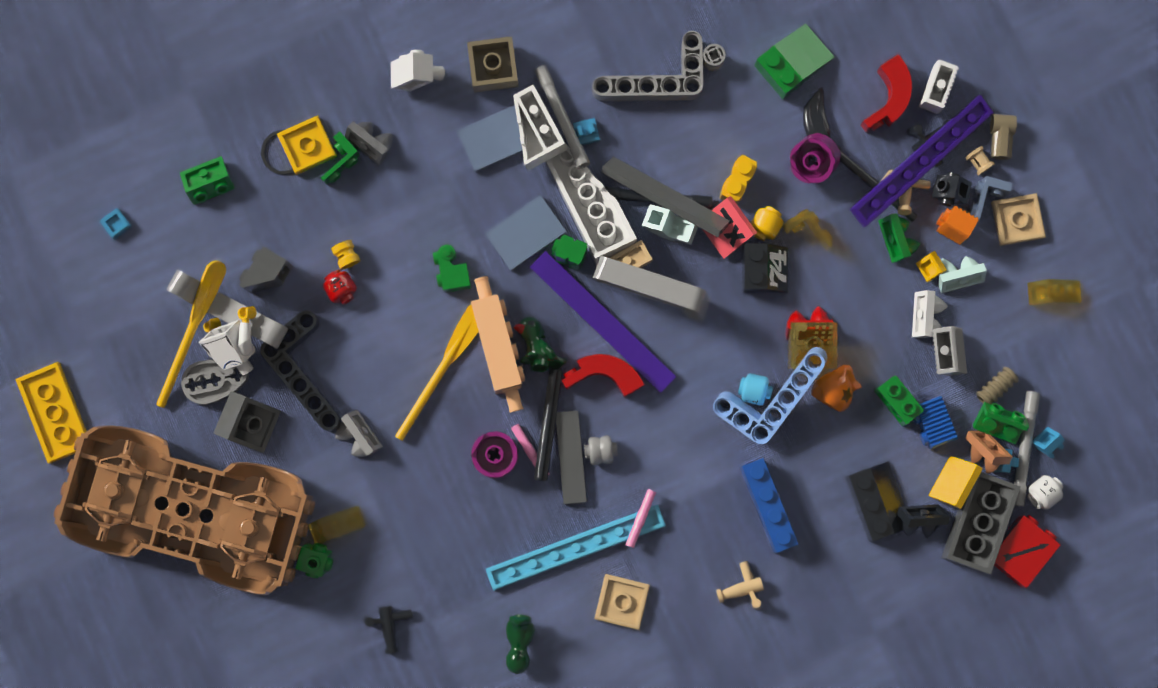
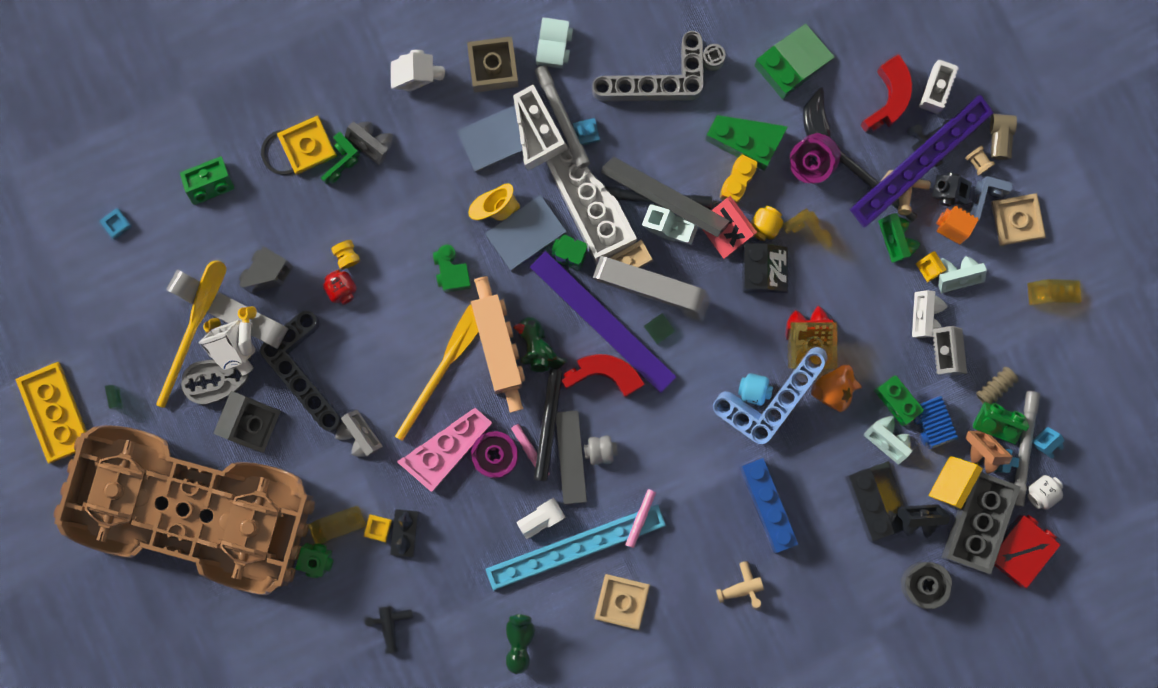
none -> clear green tile [105,384,123,410]
none -> yellow tile [363,514,392,542]
none -> black tile [390,509,419,557]
none -> bright pink wing [397,408,492,492]
none -> yellow piece [468,184,520,221]
none -> white piece [516,498,566,539]
none -> light aqua brick [536,18,573,69]
none -> clear green tile [644,313,675,345]
none -> green wedge [705,115,788,171]
none -> light aqua tile [864,416,912,465]
none -> dark grey brick [901,562,952,609]

